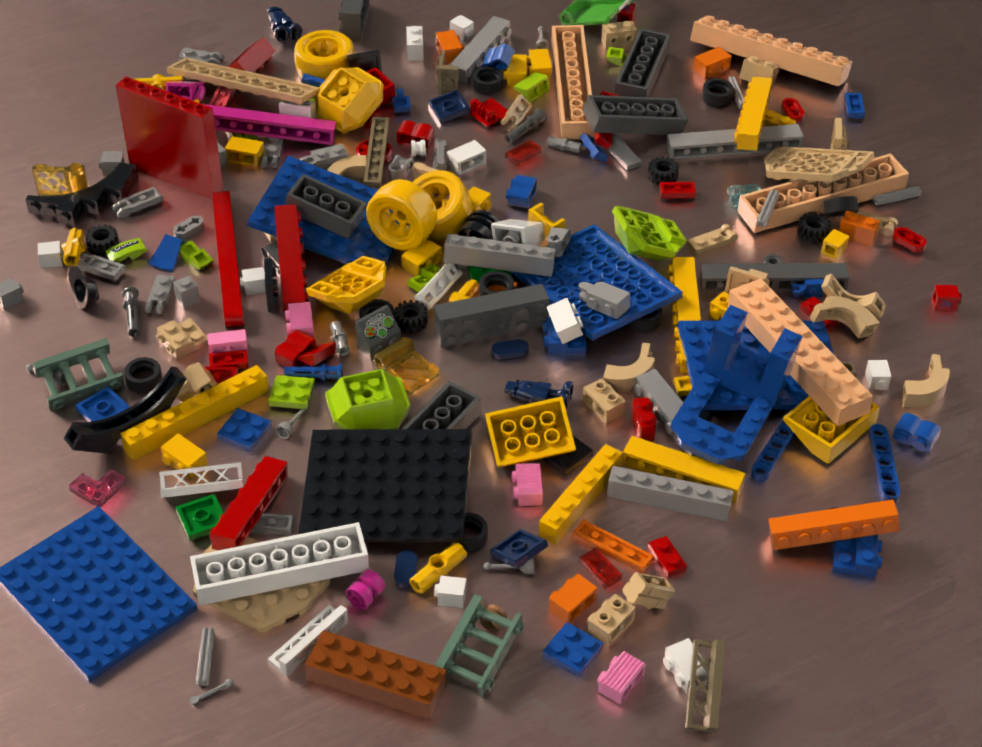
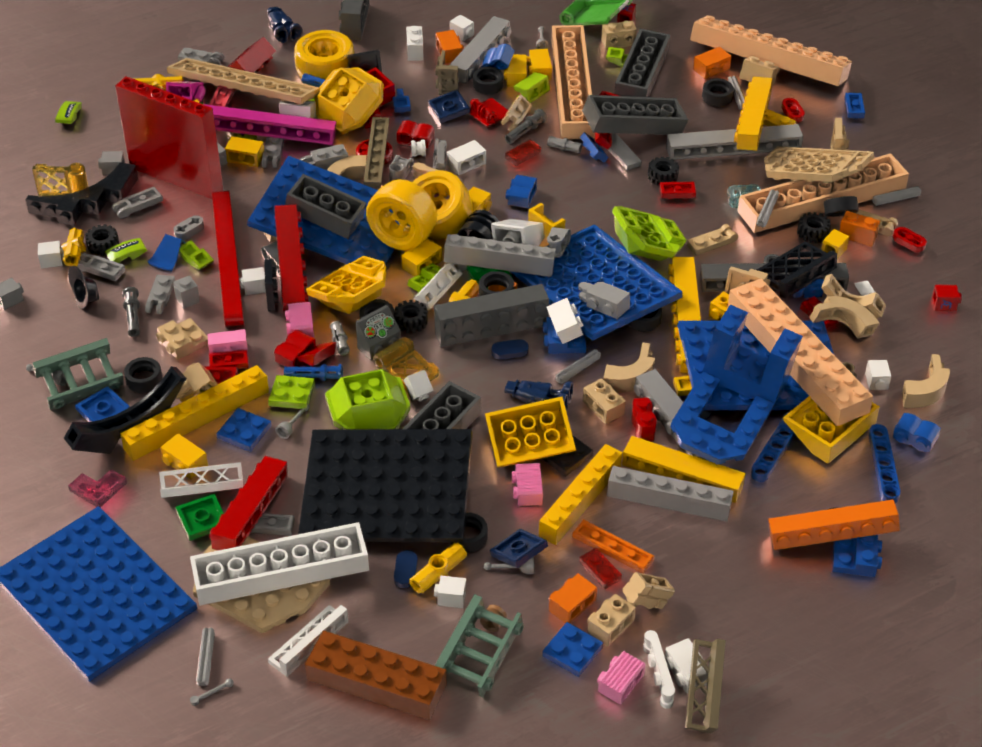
dark pink wheel [345,569,386,610] -> none
red plate [648,536,687,578] -> none
none -> lime slope [55,101,82,124]
none -> white brick [403,370,434,402]
none -> light grey axle [555,349,601,384]
none -> white plate [643,630,675,709]
none -> black fence [757,242,837,299]
none -> white sticker [854,281,875,296]

